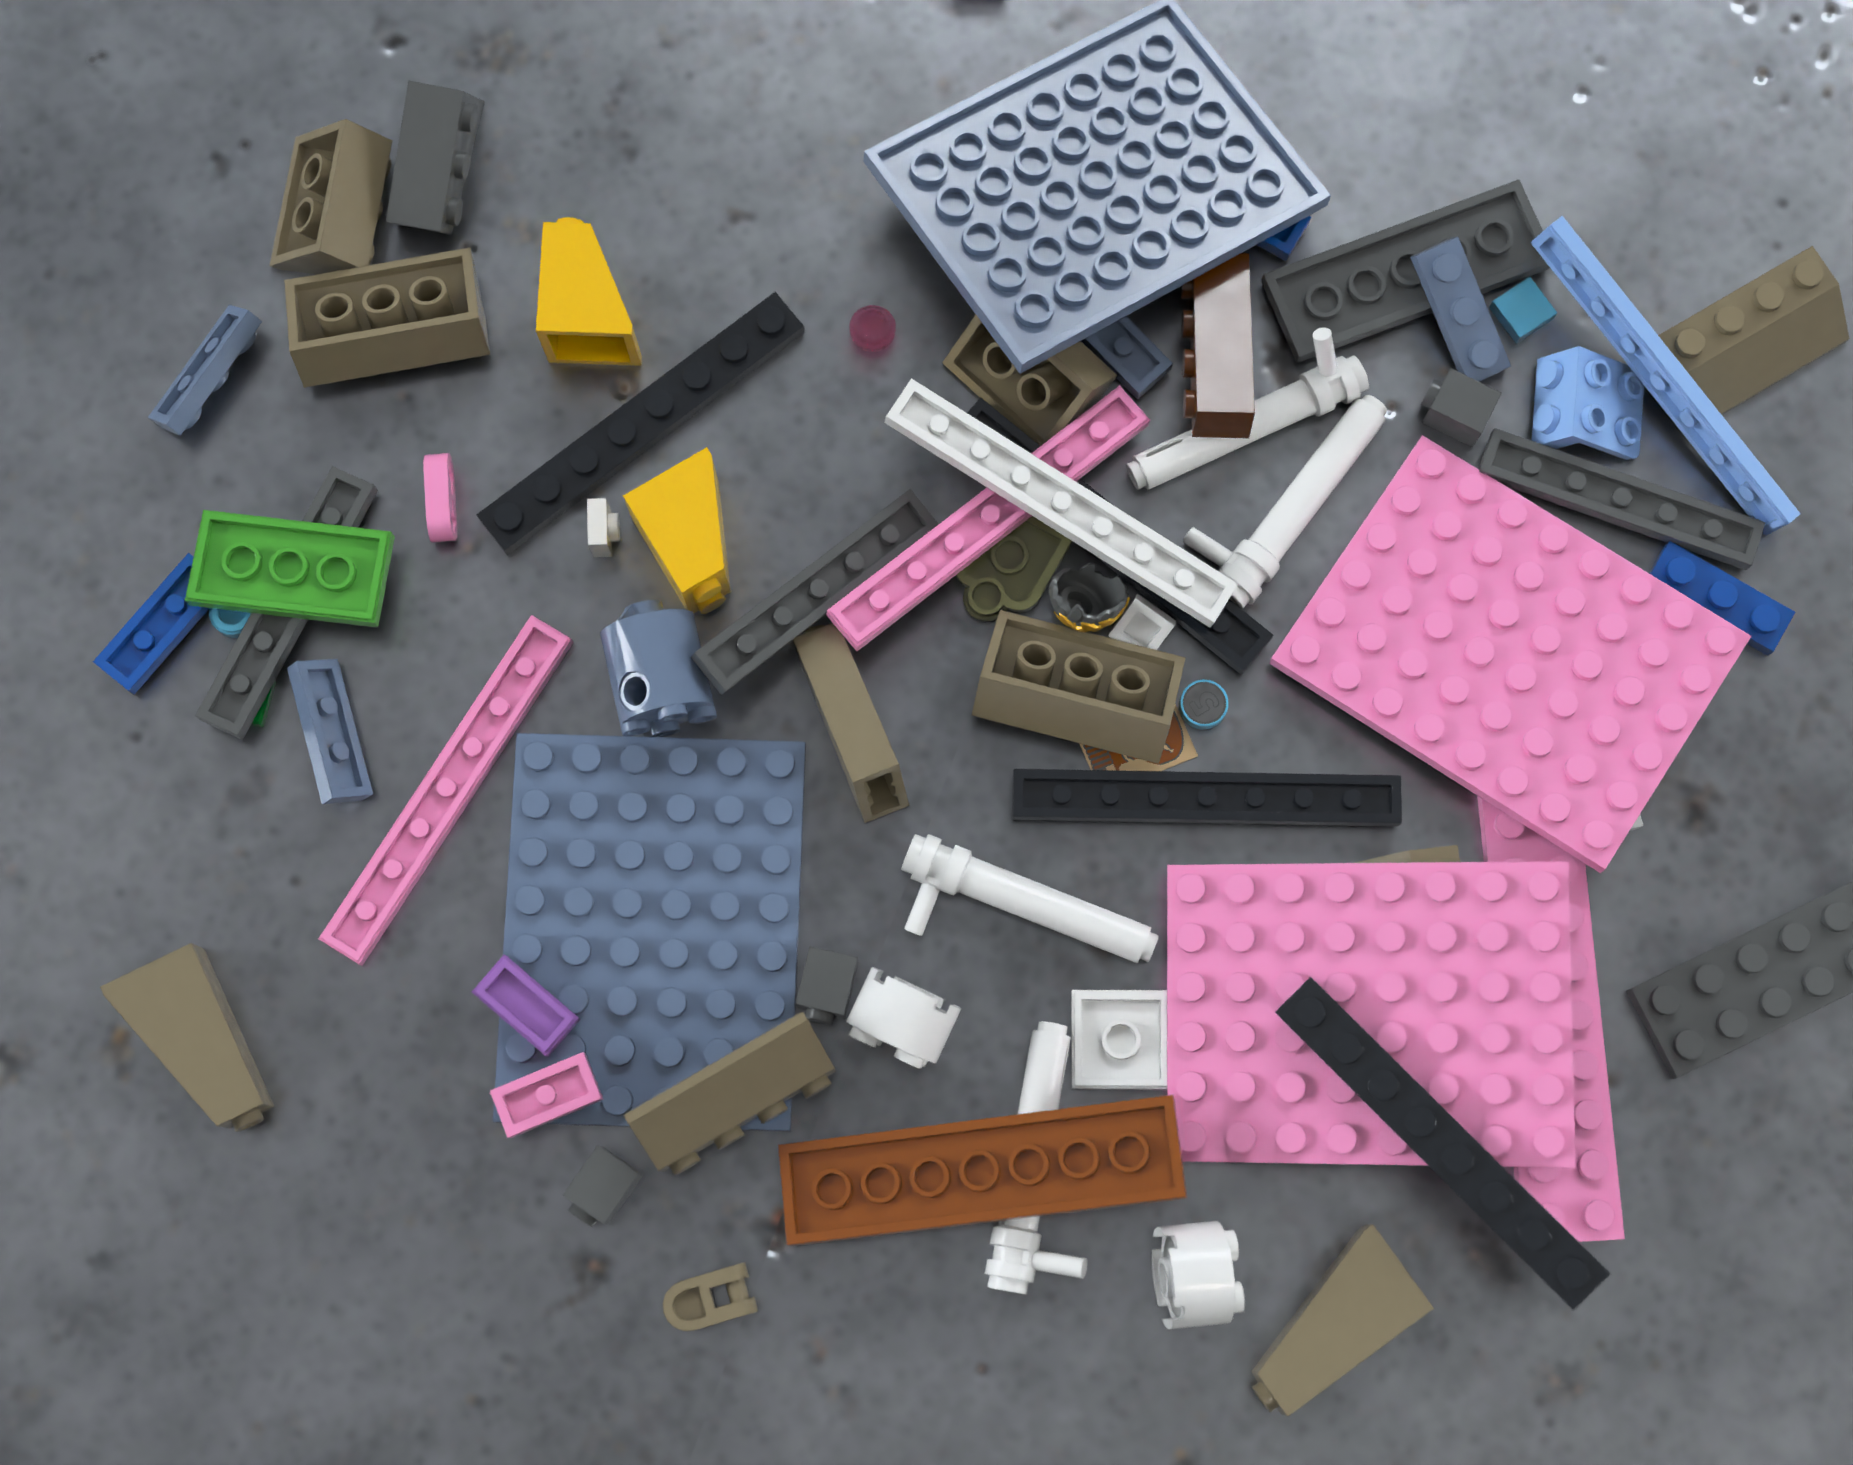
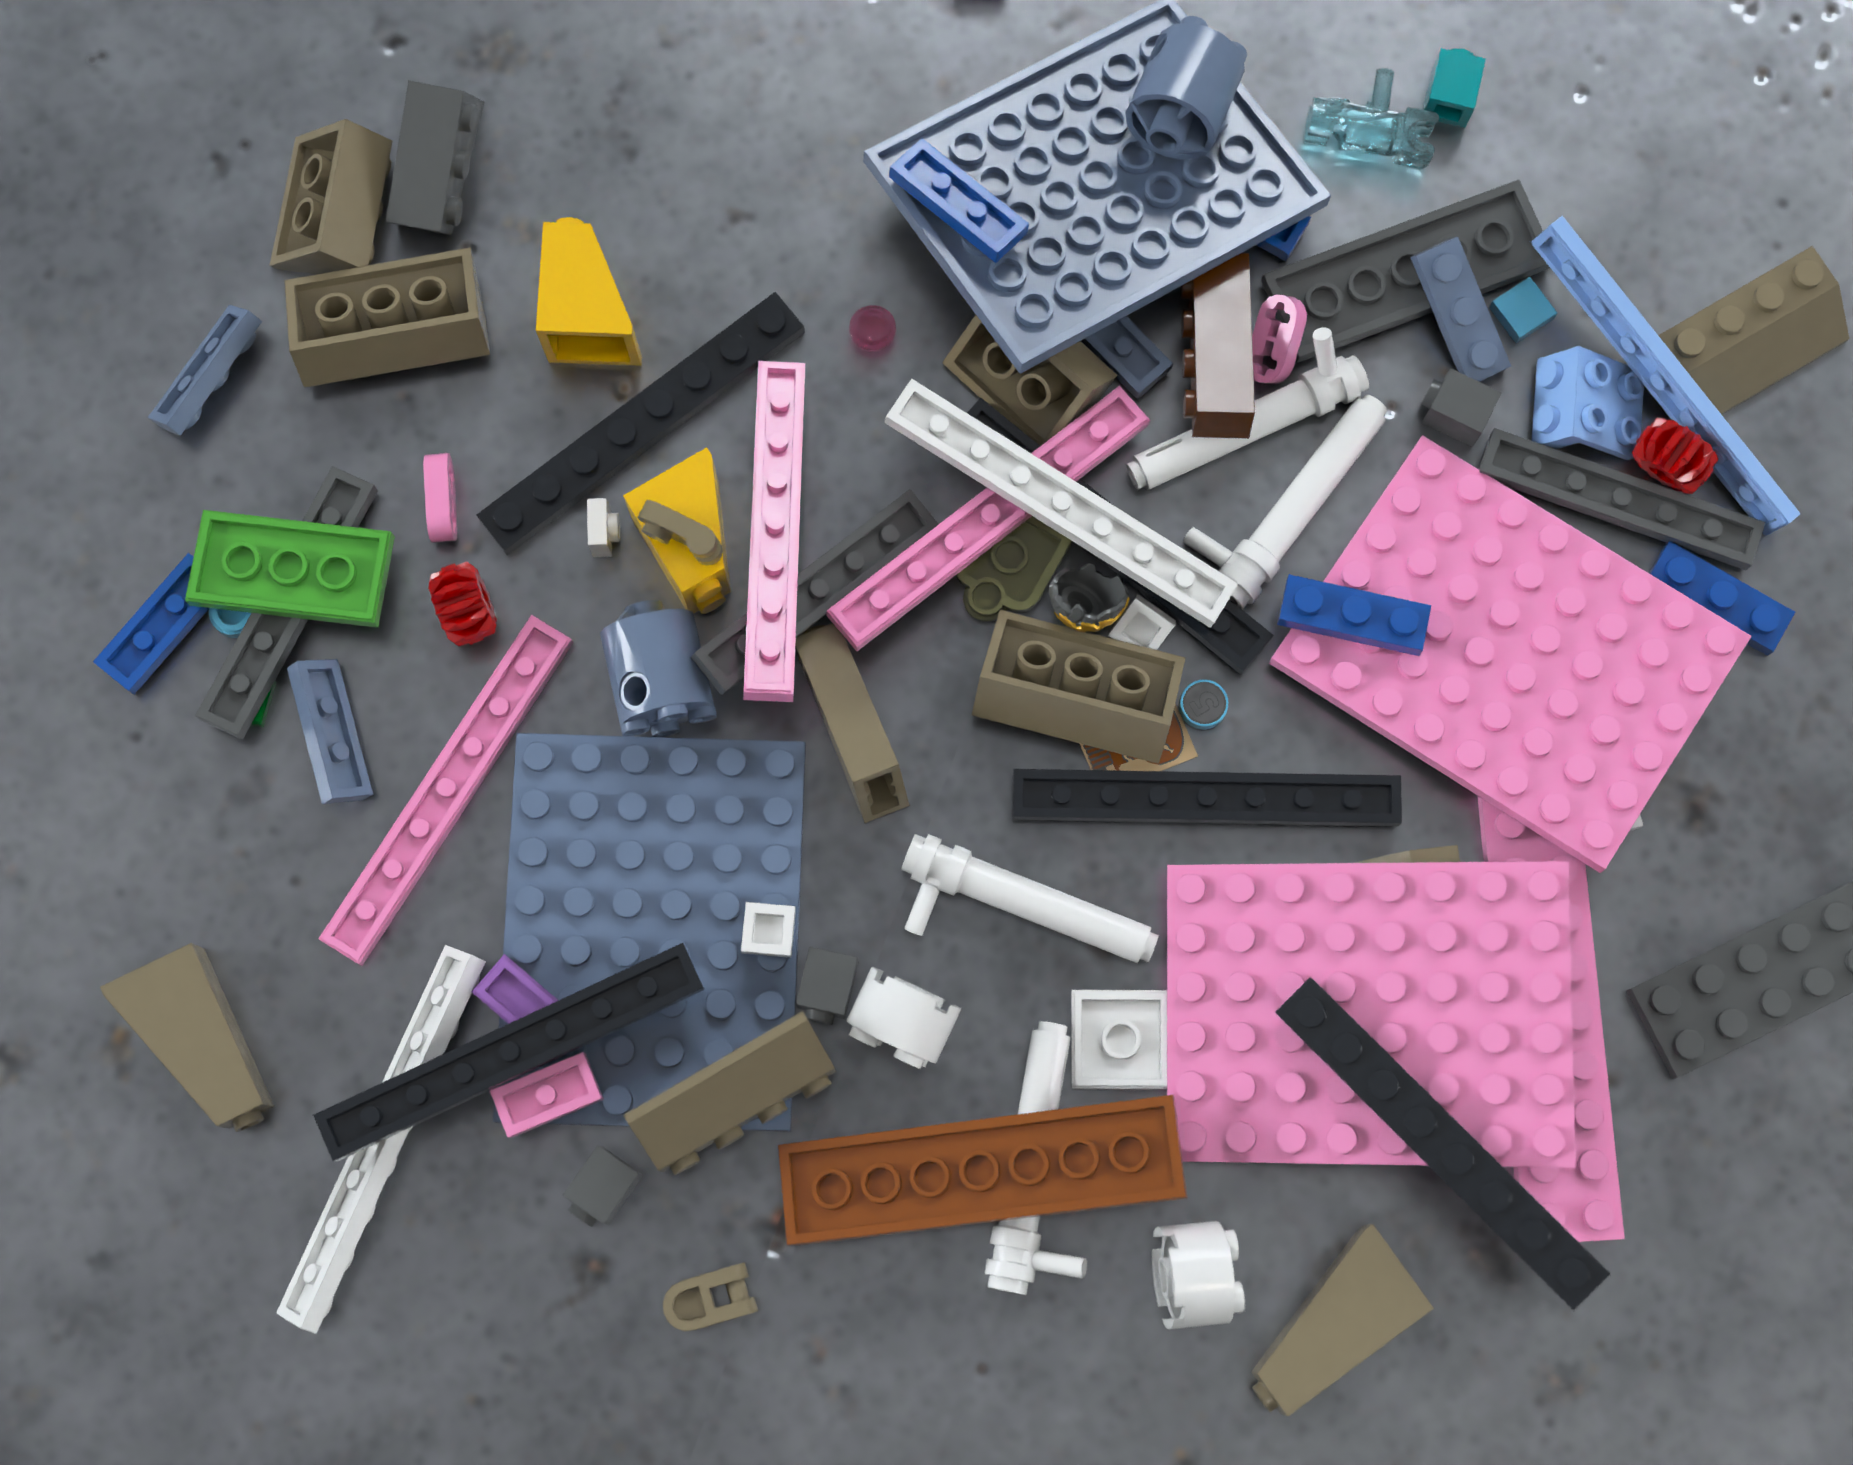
none -> white plate [276,945,486,1333]
none -> black plate [313,943,705,1162]
none -> red gear [428,561,497,646]
none -> dark tan plate [637,500,723,565]
none -> white plate [741,902,796,958]
none -> bright pink tile [743,361,805,702]
none -> plate [889,138,1029,263]
none -> sand blue cylinder [1125,16,1247,160]
none -> bright pink beam [1252,295,1307,384]
none -> blue plate [1277,574,1432,656]
none -> clear light blue piece [1303,68,1439,169]
none -> teal brick [1421,48,1486,128]
none -> red gear [1632,418,1718,494]

